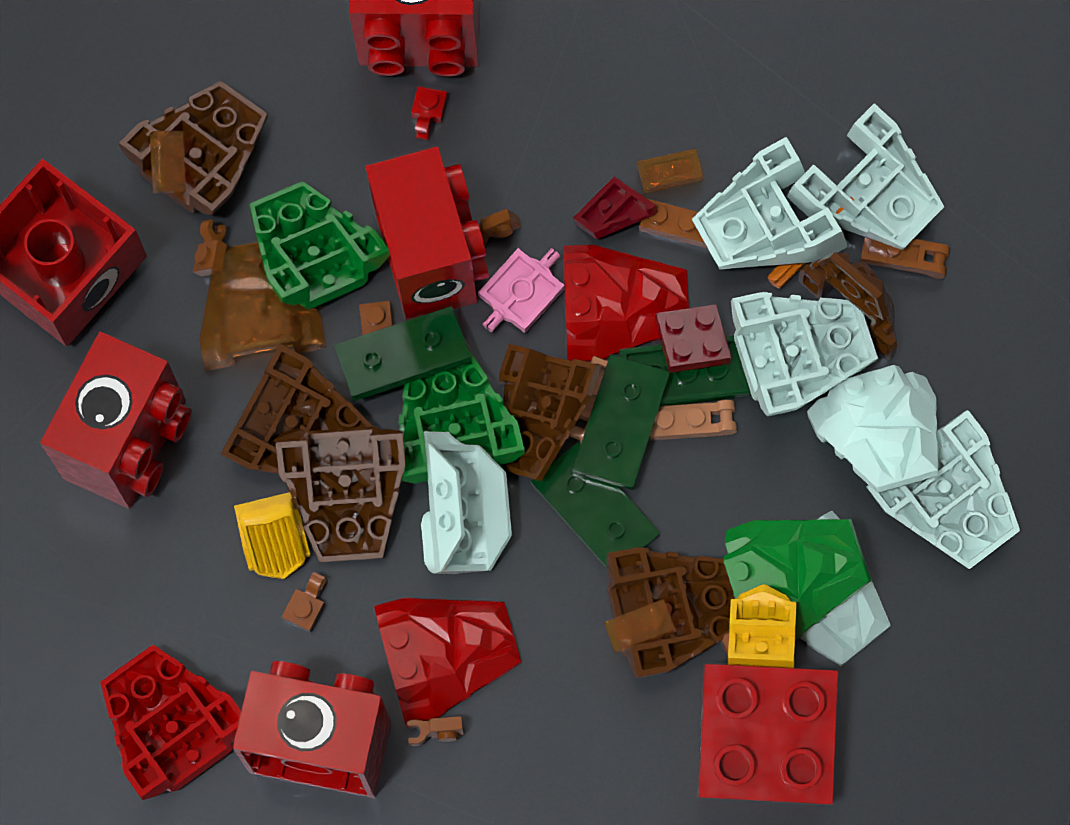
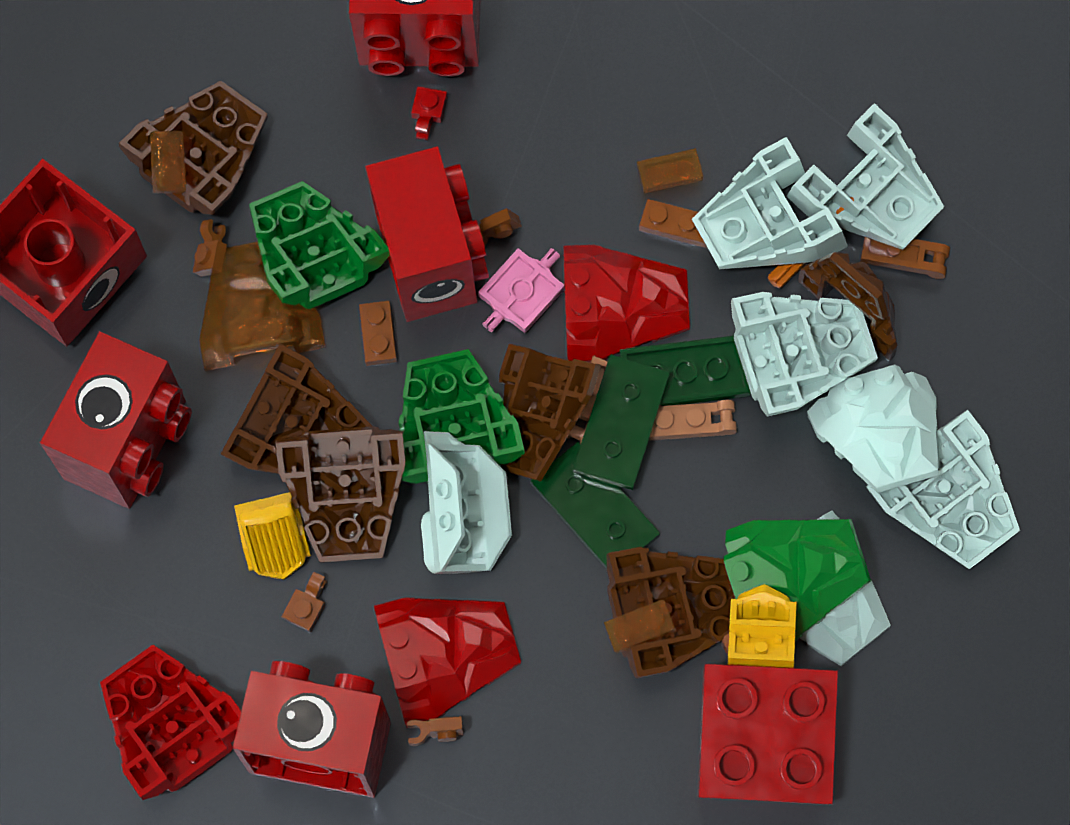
dark green plate [334,306,472,401] -> none
dark red wing [573,176,658,239] -> none
plate [655,304,731,373] -> none

